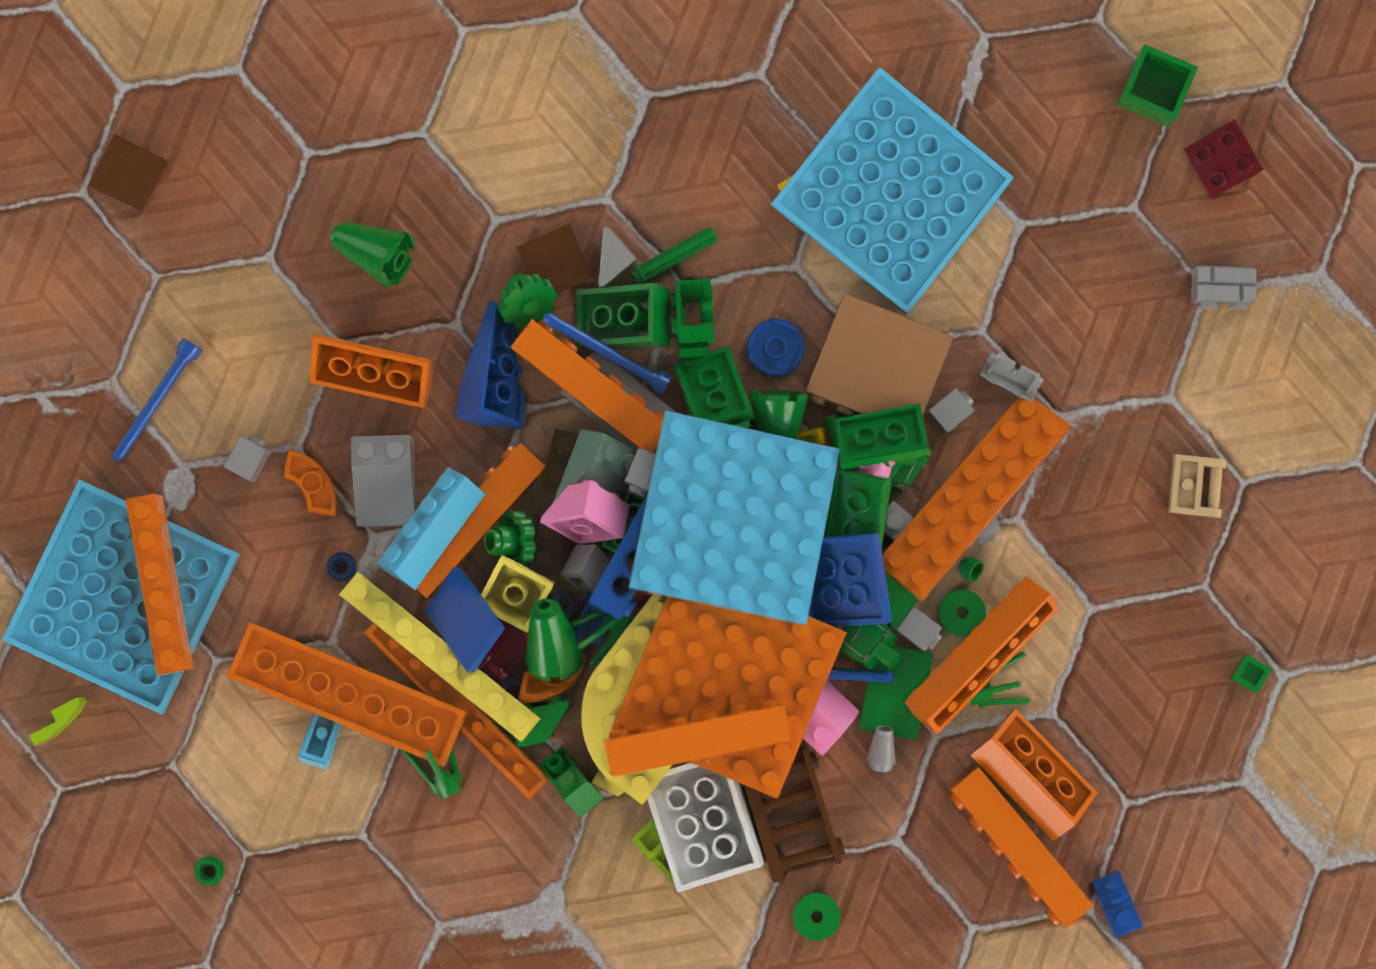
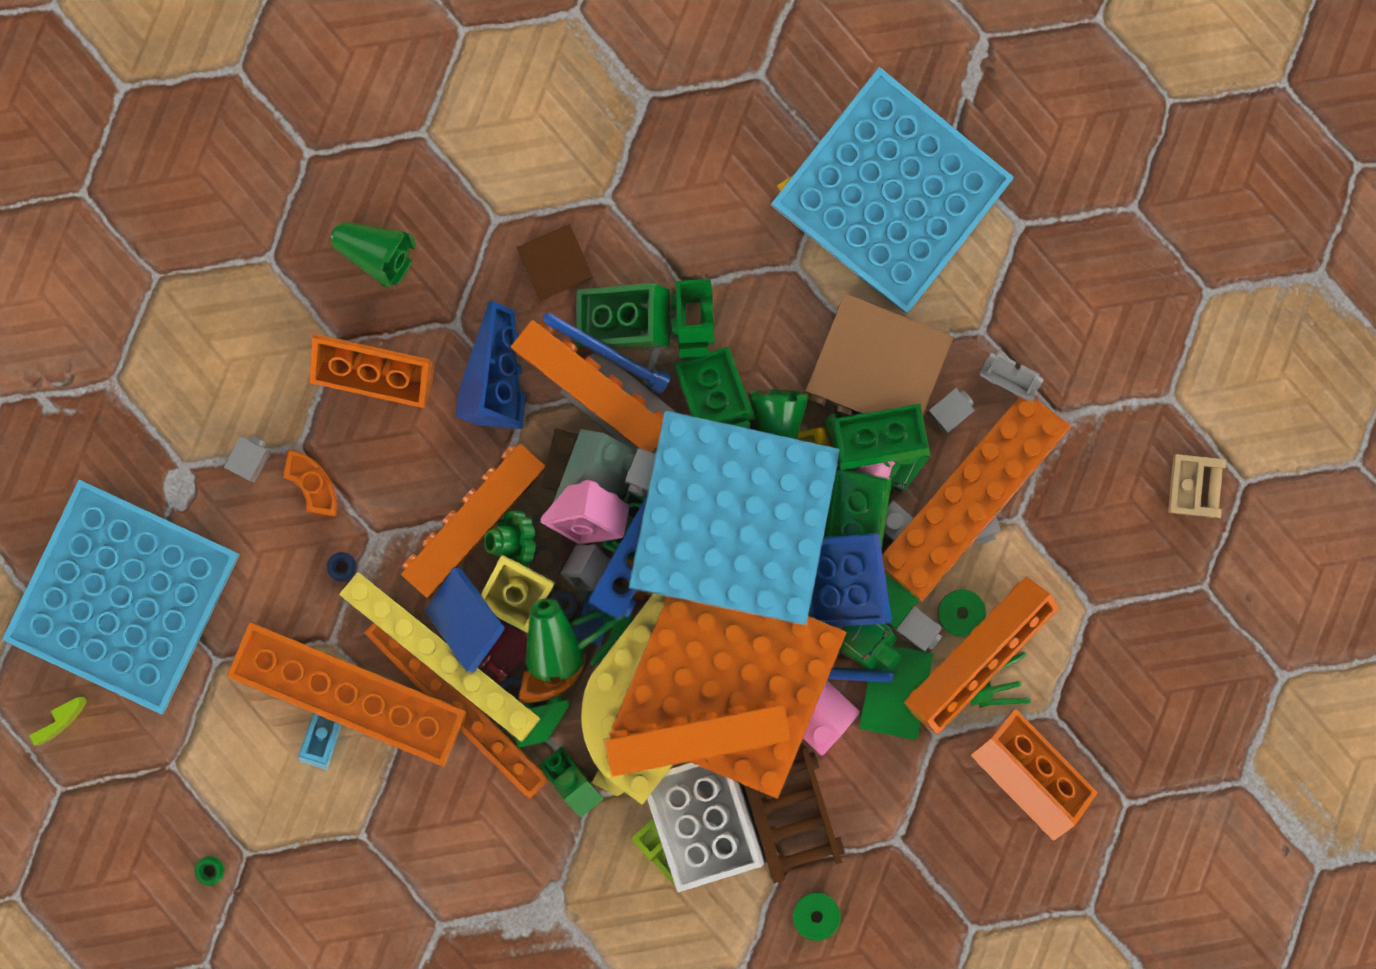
reddish brown tile [88,134,168,213] -> none
blue piece [112,338,203,462] -> none
orange brick [125,493,194,675] -> none
light grey slope [351,435,416,527] -> none
medium azure slope [377,467,486,590] -> none
green plant [401,748,463,800] -> none
green plant [497,274,557,328] -> none
light grey slope [598,227,636,288] -> none
green axle [630,227,718,284] -> none
blue tile [746,318,805,377] -> none
light grey cone [866,725,896,772] -> none
orange brick [949,766,1094,928] -> none
green hinge [958,556,984,582] -> none
blue plate [1091,871,1143,938] -> none
green piece [1116,44,1198,127] -> none
dark red hinge [1184,119,1264,199] -> none
light grey brick [1191,265,1256,310] -> none
green plate [1230,654,1272,694] -> none

